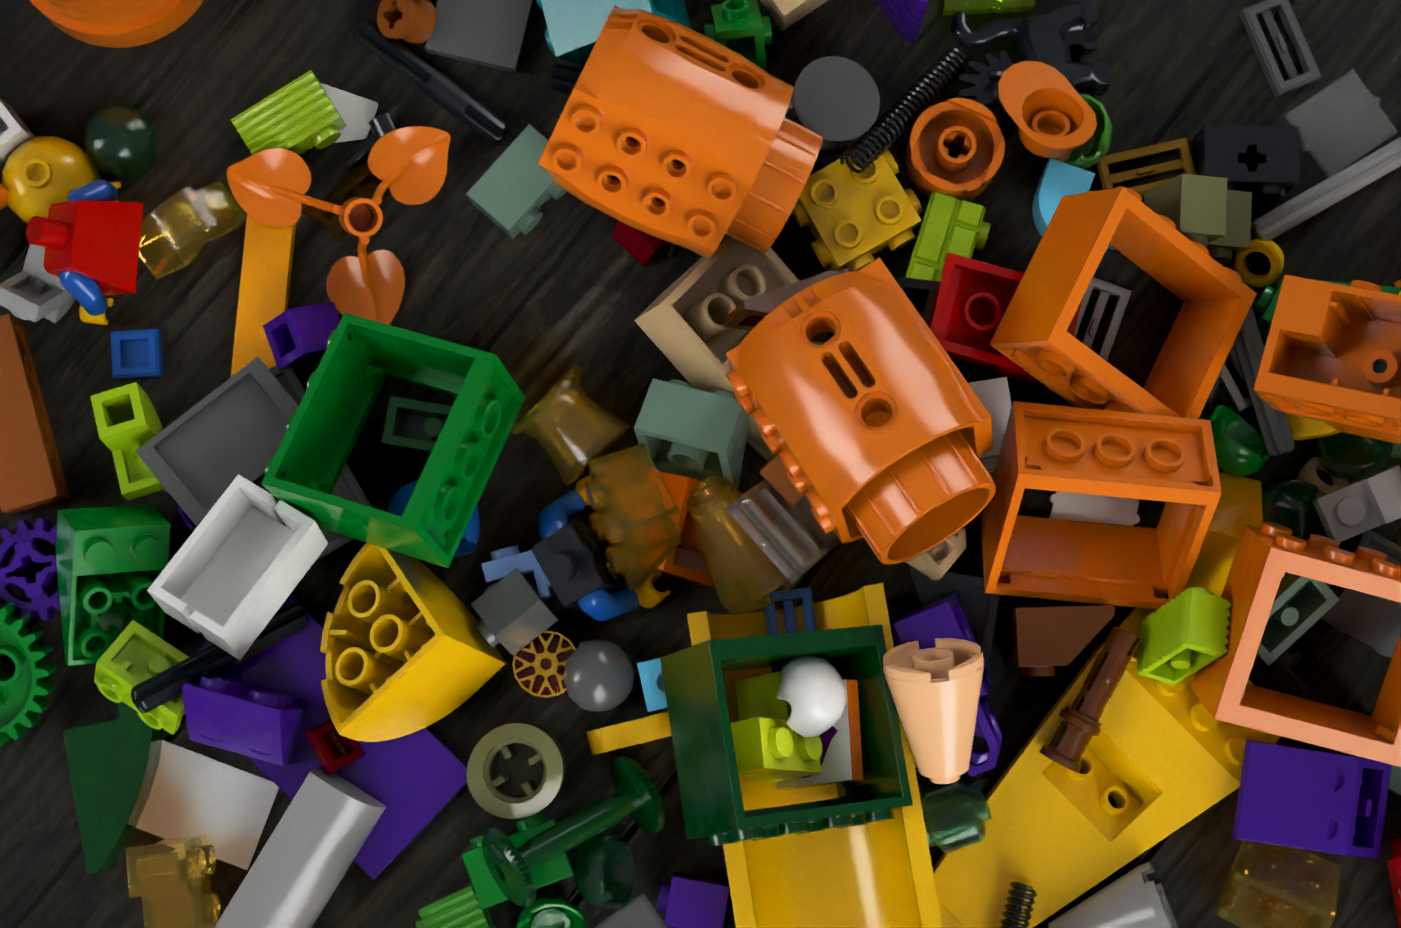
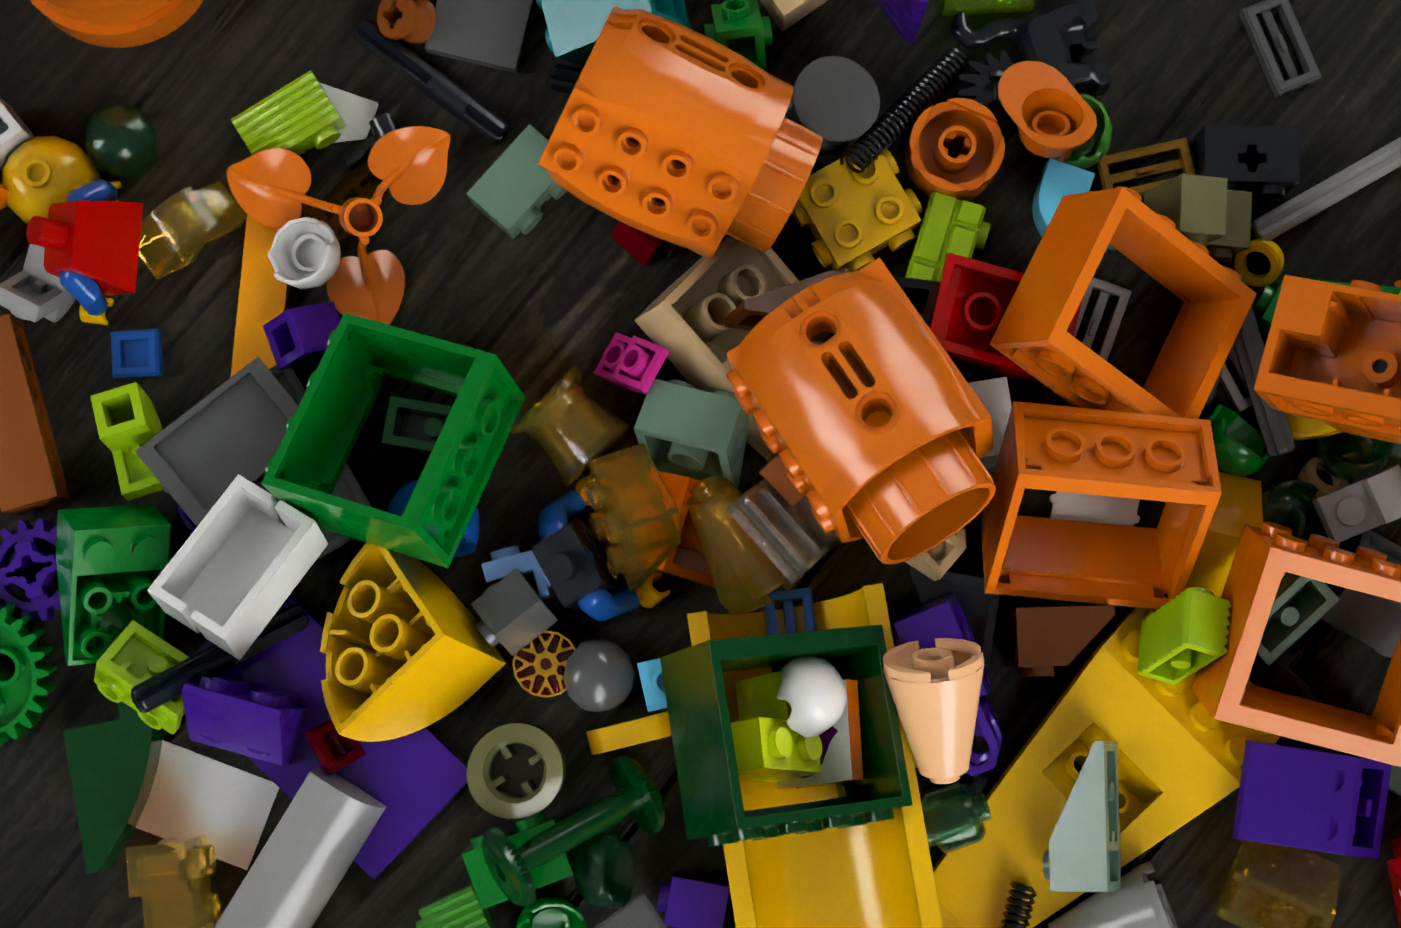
reddish brown pin [1039,625,1142,773] -> none
clear piece [1285,69,1398,178] -> none
none -> white hair [267,217,341,289]
none -> dark pink slope [594,332,670,394]
none -> sand green slope [1043,741,1121,892]

